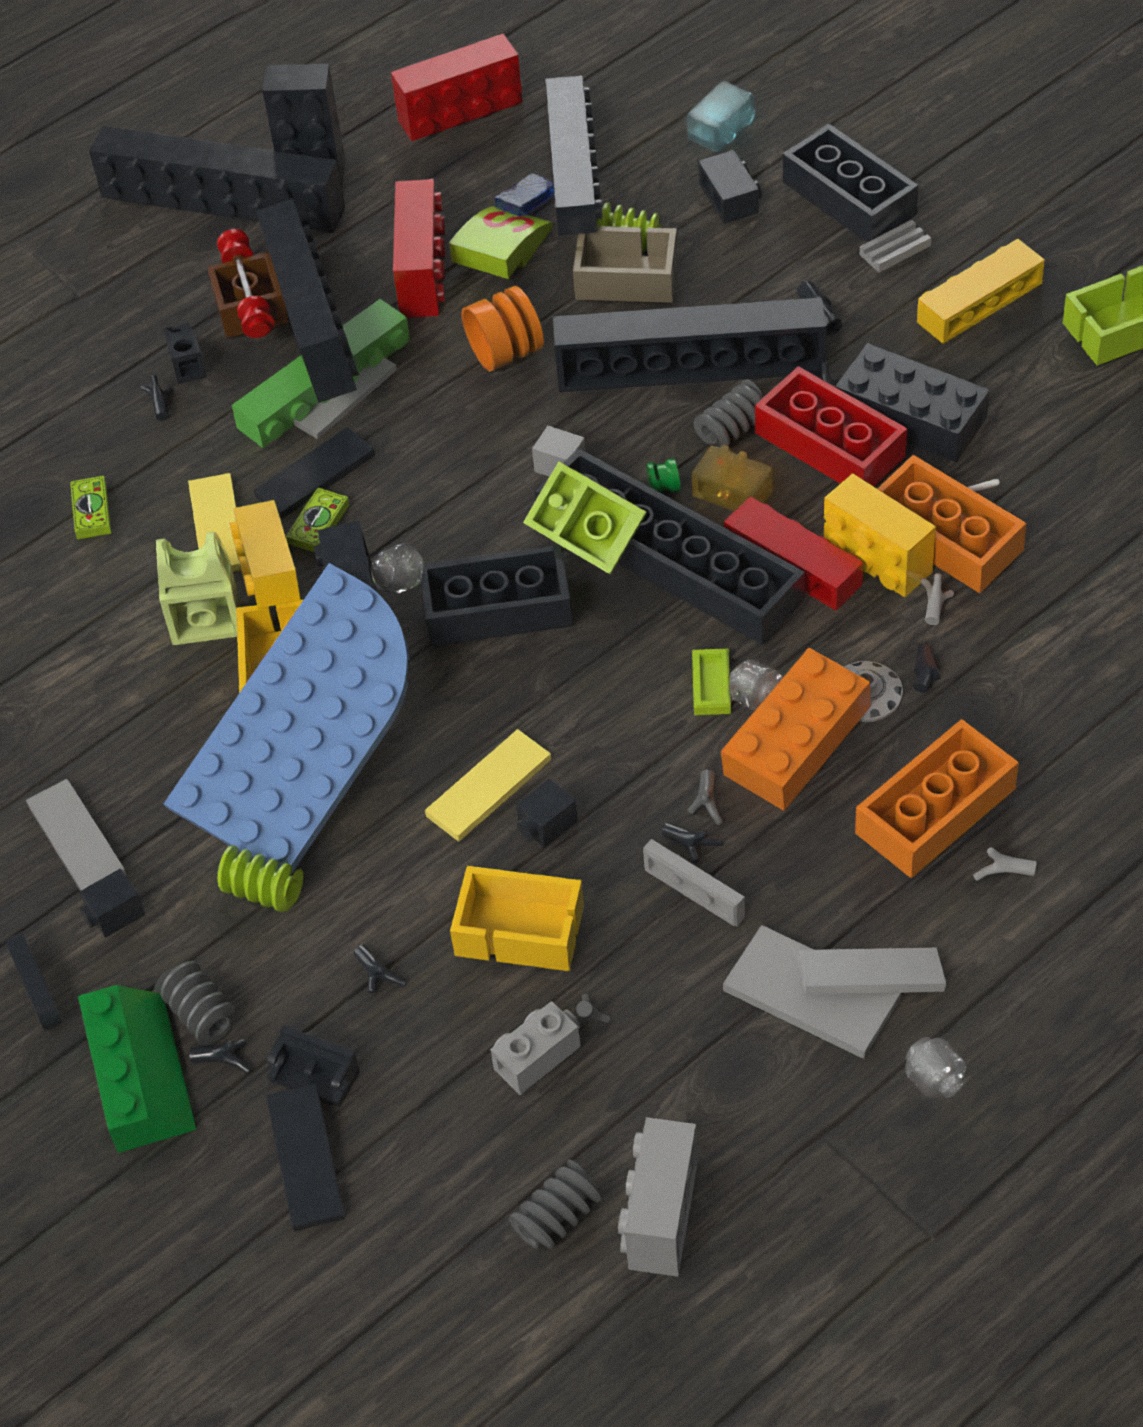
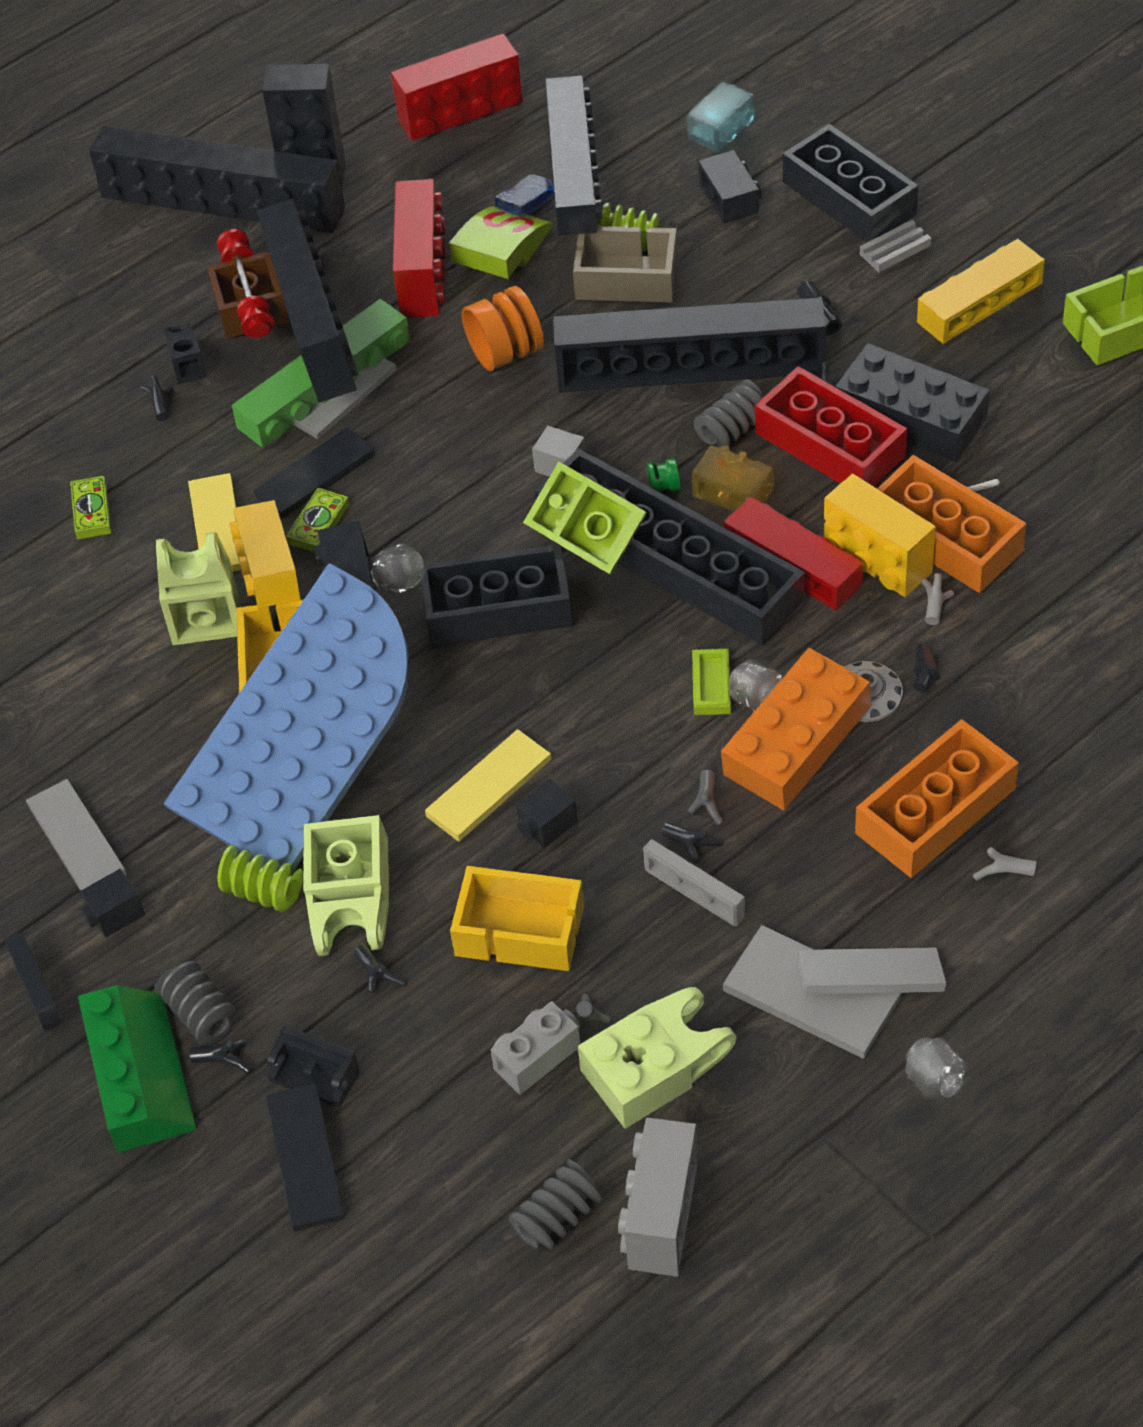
none -> yellowish green brick [304,815,389,956]
none -> yellowish green brick [578,987,737,1129]

